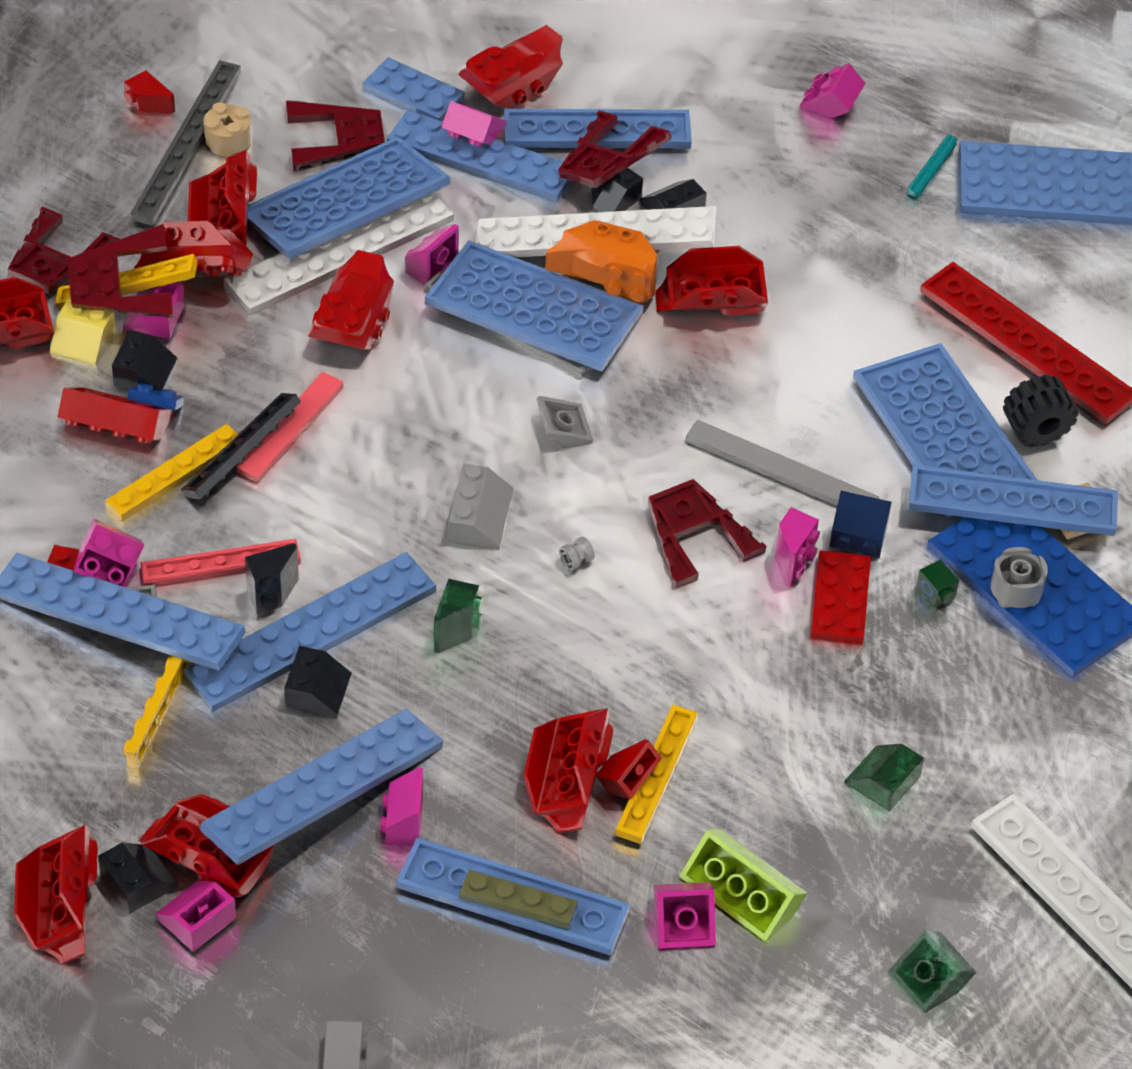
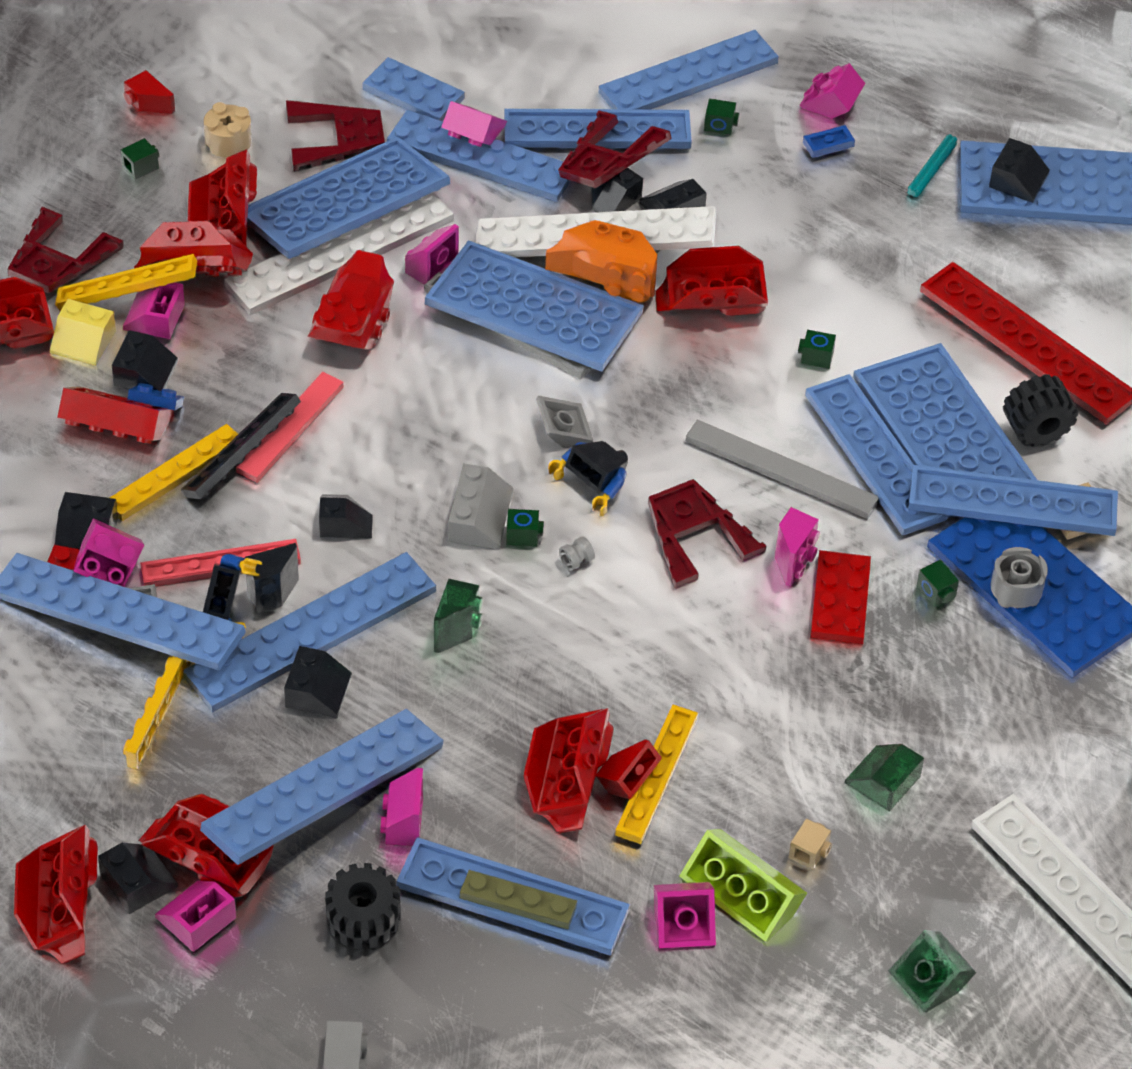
dark red wing [67,224,174,318] -> none
dark grey plate [130,60,241,225] -> none
red slope [458,25,563,109] -> none
dark blue slope [829,490,892,558] -> none
none -> black slope [55,492,118,549]
none -> dark green brick [120,138,160,180]
none -> black torso [203,554,262,638]
none -> black slope [319,494,373,538]
none -> black wheel [325,863,401,949]
none -> dark green brick [506,509,544,547]
none -> black torso [548,441,628,516]
none -> medium blue plate [598,30,779,109]
none -> dark green brick [704,98,740,135]
none -> tan brick [788,818,832,870]
none -> dark green brick [798,329,836,369]
none -> blue plate [803,125,855,158]
none -> medium blue plate [805,374,948,536]
none -> black slope [989,138,1050,203]

